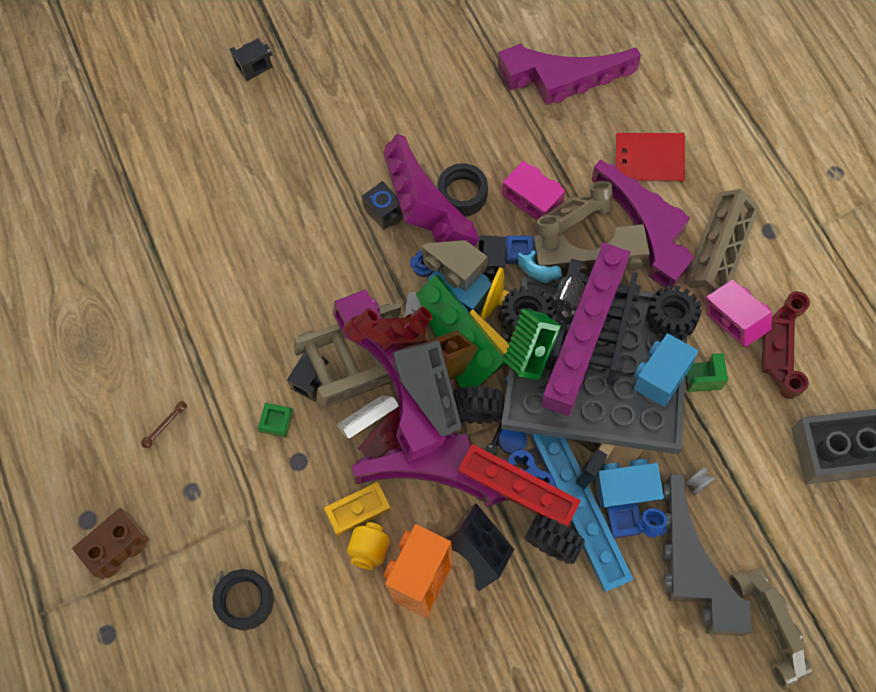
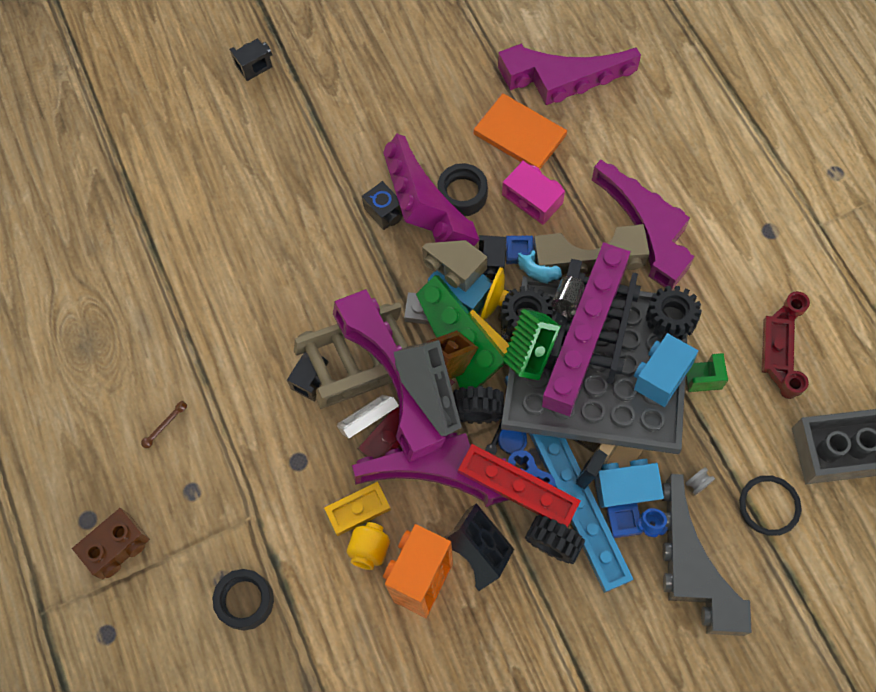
green tile [257,403,294,438] -> none
dark red plate [344,307,432,350] -> none
blue plate [410,251,434,277] -> none
dark tan plate [537,181,612,249] -> none
red container [615,132,685,182] -> none
dark tan fence [684,189,759,293] -> none
brick [706,280,772,348] -> none
dark tan plate [729,567,812,690] -> none
none -> orange tile [474,93,567,170]
none -> black piece [739,475,802,536]

